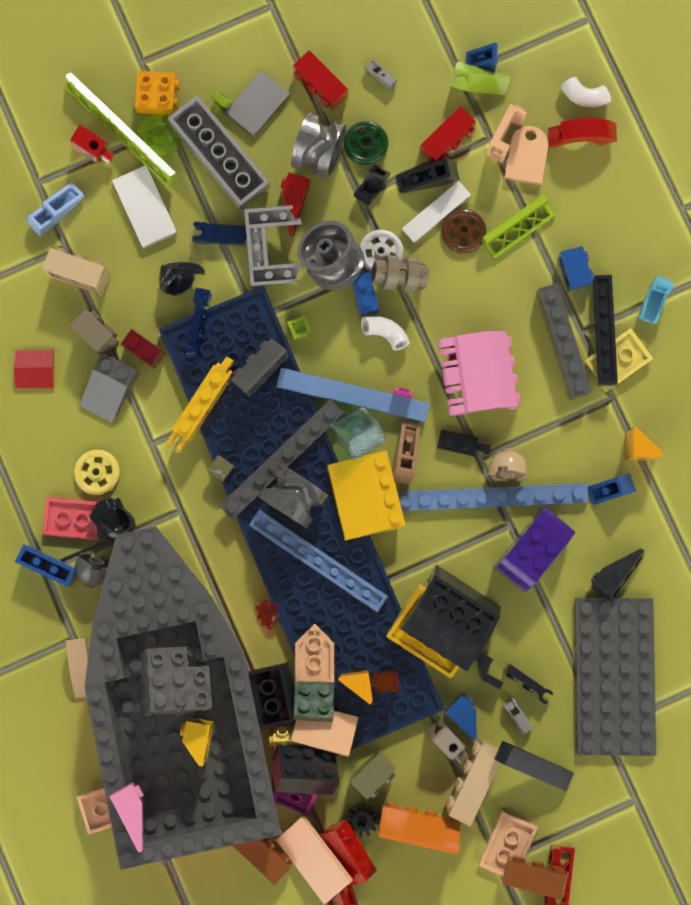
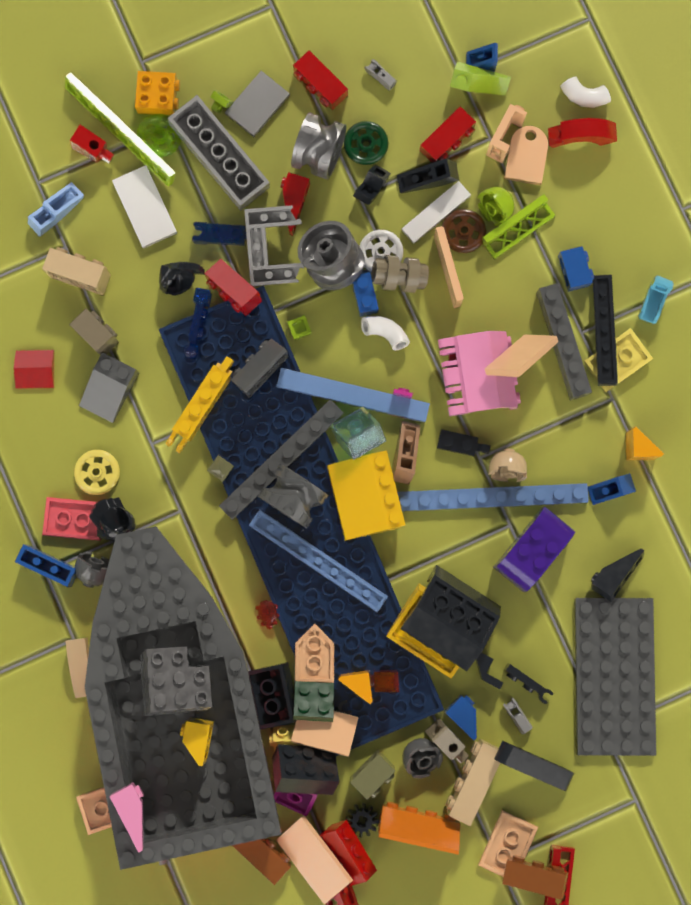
dark red brick [120,329,165,369] -> none
none -> brick [204,259,262,316]
none -> dark grey cylinder [402,738,443,779]
none -> light nougat tile [434,226,464,308]
none -> lime cylinder [478,187,514,226]
none -> light nougat tile [485,335,558,377]

